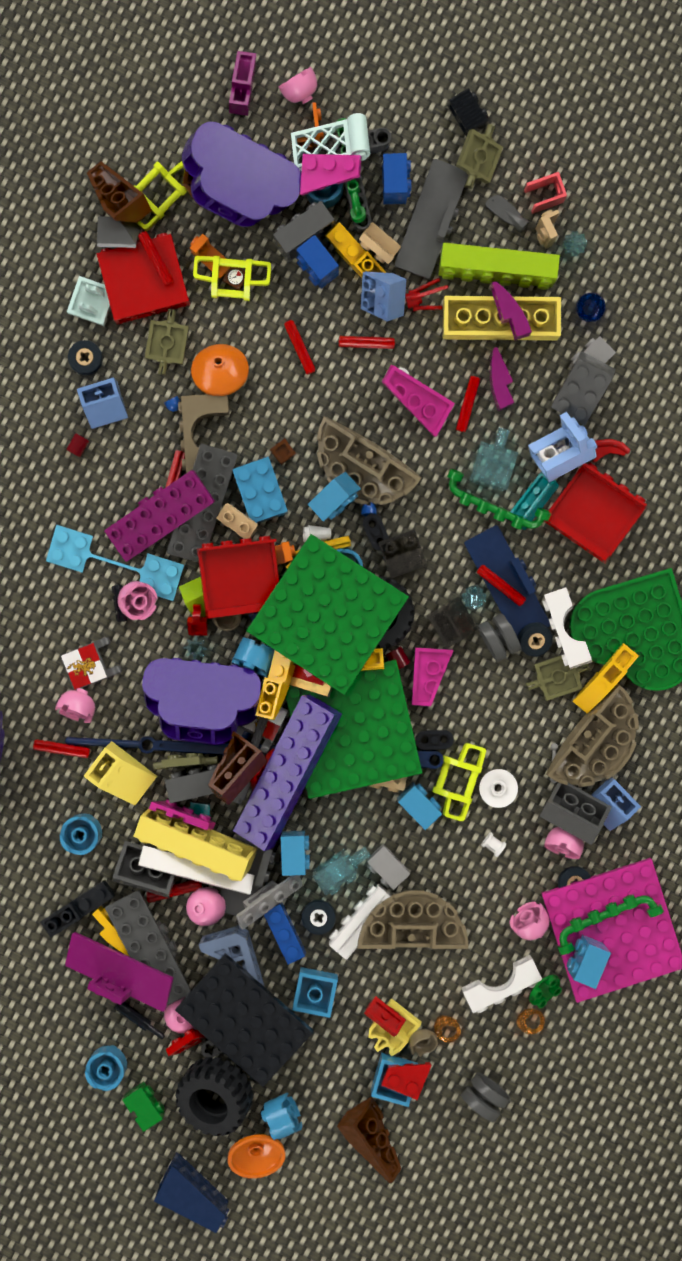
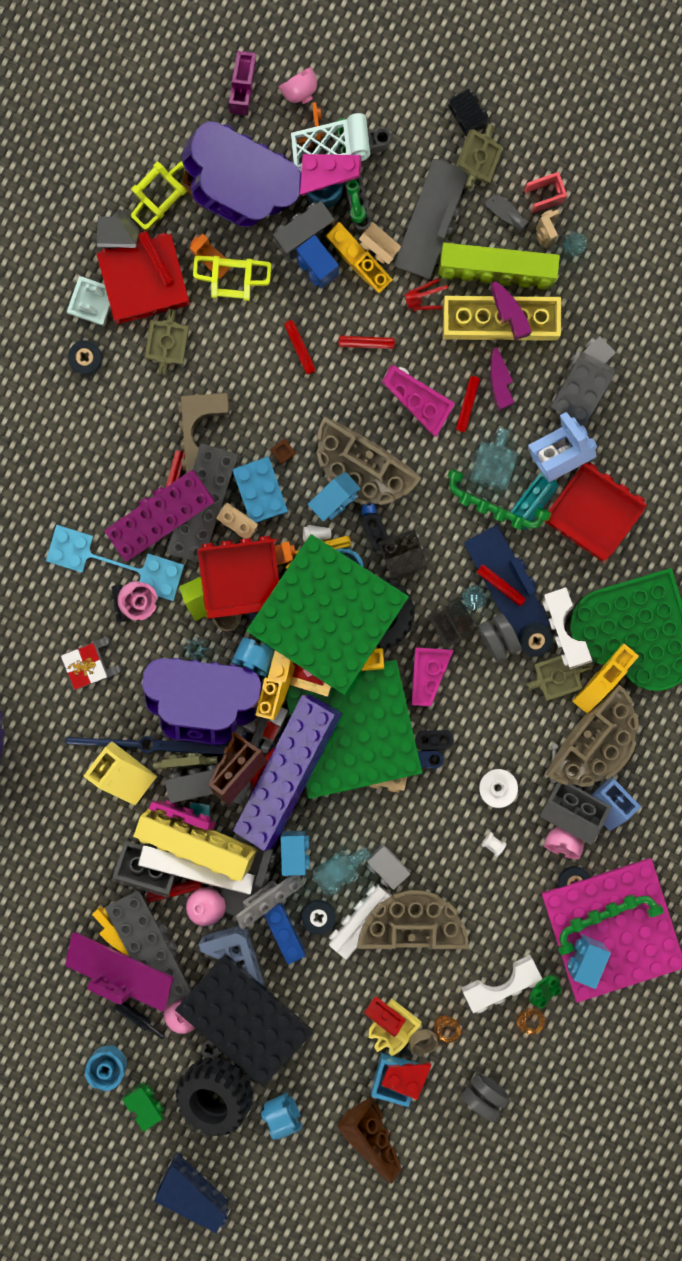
red axle [33,739,90,758] -> none
black slope [40,880,116,938] -> none
bright pink cylinder [55,688,95,723] -> none
dark azure brick [60,814,102,855] -> none
dark red brick [67,433,89,458] -> none
medium blue slope [77,377,128,429] -> none
reddish brown wedge [87,161,152,223] -> none
blue hinge [164,396,180,412] -> none
red wing [165,1028,205,1056] -> none
red plate [187,604,208,636] -> none
orange dish [191,344,249,396] -> none
tile [222,267,245,291] -> none
orange dish [227,1134,285,1178] -> none
dark azure brick [292,967,338,1018] -> none
medium blue slope [361,272,406,321] -> none
blue brick [382,153,411,205] -> none
dark red brick [384,646,410,669] -> none
dark azure brick [397,782,442,830] -> none
neon yellow bar [432,743,486,821] -> none
bright pink cylinder [510,901,550,941] -> none
clear blue hair [576,293,606,322] -> none
red piece [592,439,630,463] -> none

